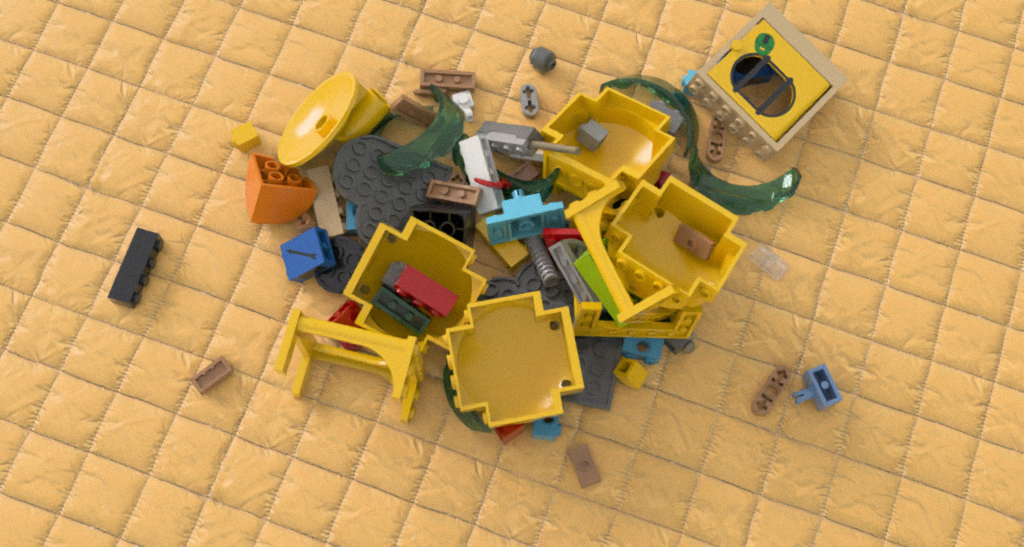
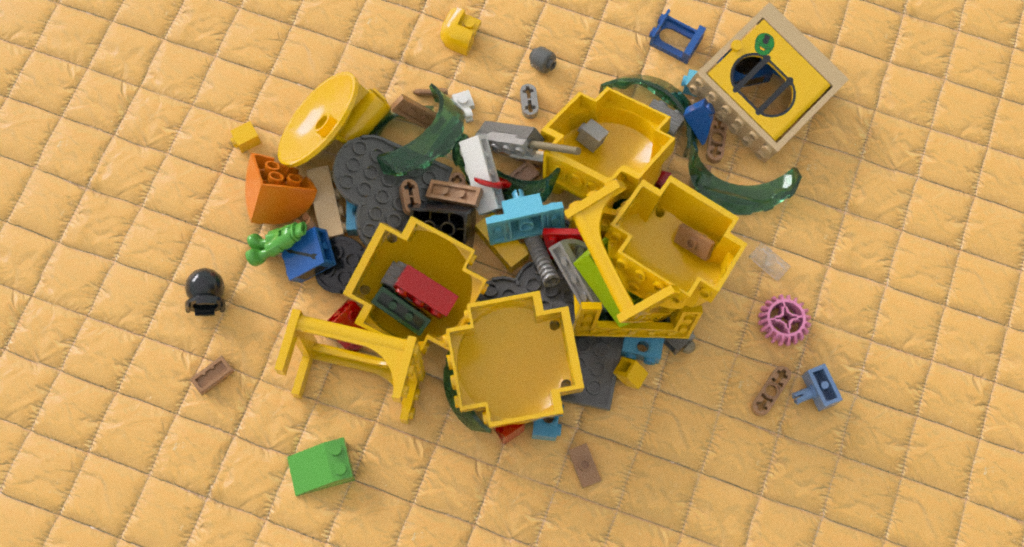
black brick [107,227,164,309] -> none
medium nougat plate [420,69,476,92] -> none
none -> black tile [185,268,226,316]
none -> bright green piece [245,221,307,266]
none -> bright green slope [287,437,355,496]
none -> medium nougat beam [399,179,421,216]
none -> yellow brick [440,8,481,56]
none -> blue panel [649,9,706,64]
none -> blue slope [683,98,715,145]
none -> bright pink gear [758,294,811,346]

